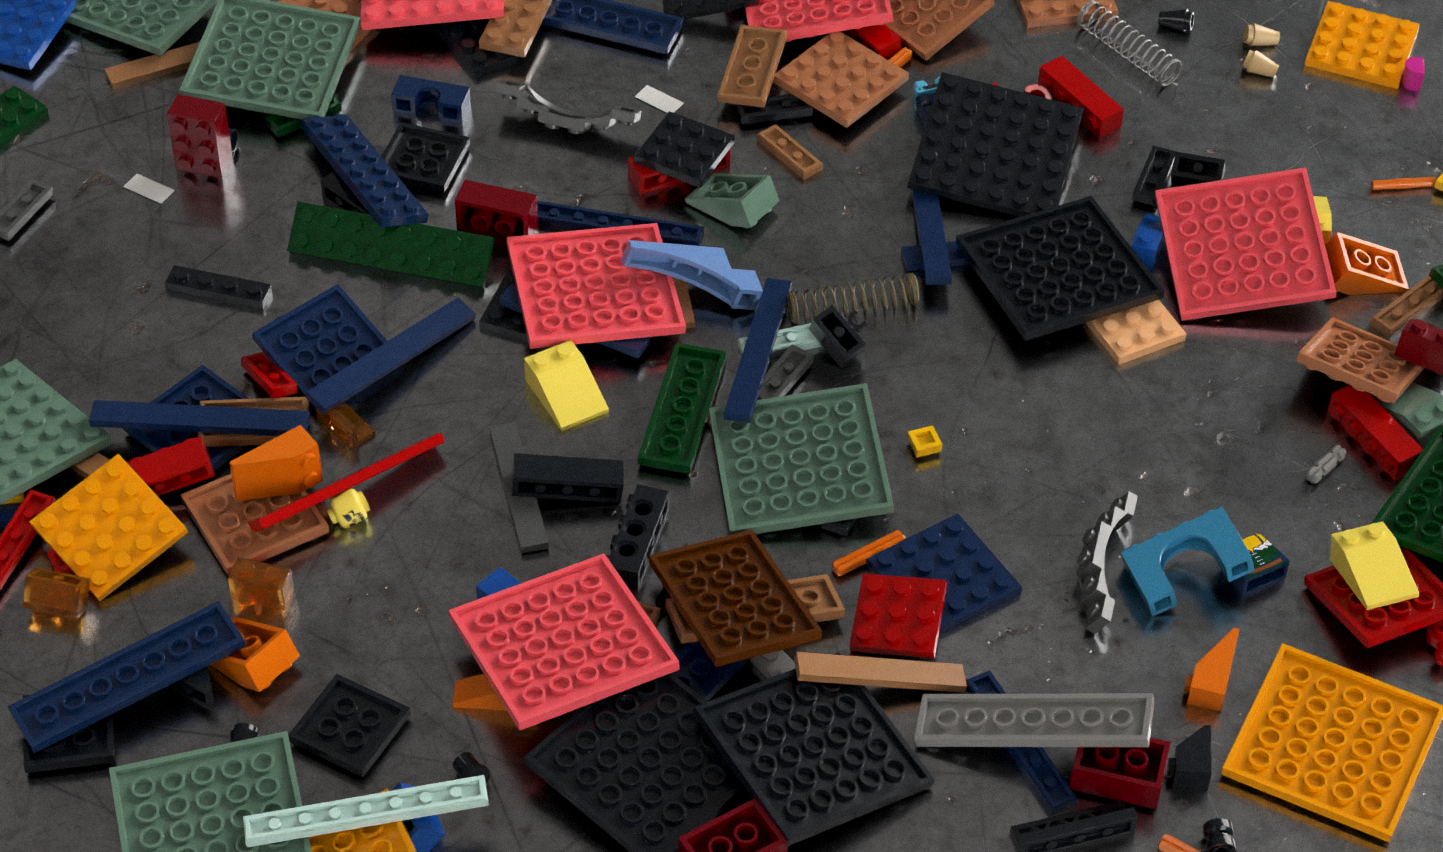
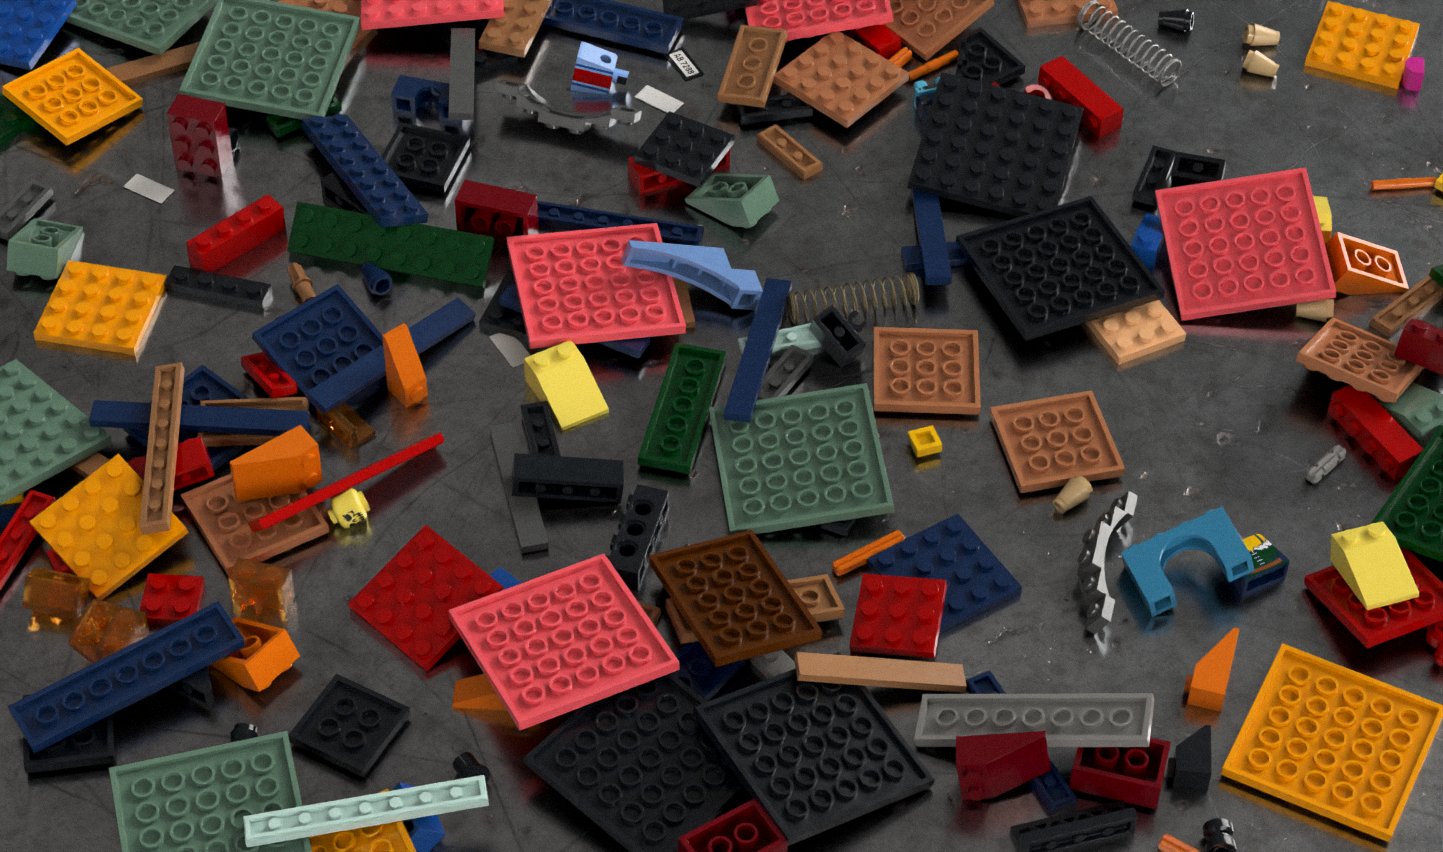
none -> light orange plate [2,48,143,146]
none -> sand green slope [7,218,83,280]
none -> light orange plate [33,260,167,356]
none -> clear orange slope [68,599,150,664]
none -> red plate [137,573,205,626]
none -> medium nougat plate [139,362,185,535]
none -> red brick [186,194,286,273]
none -> medium nougat axle [287,262,316,304]
none -> red plate [347,525,505,673]
none -> dark blue cone [361,262,392,295]
none -> orange slope [382,323,428,408]
none -> dark grey tile [449,28,475,120]
none -> white sticker [489,333,531,368]
none -> black plate [521,401,561,456]
none -> light blue torso [570,41,629,95]
none -> sticker [664,47,704,81]
none -> nougat plate [873,327,981,415]
none -> orange piece [907,50,959,82]
none -> black plate [956,27,1026,86]
none -> dark red slope [956,731,1051,801]
none -> nougat plate [989,390,1125,493]
none -> tan cone [1052,475,1093,514]
none -> tan cone [1296,299,1334,322]

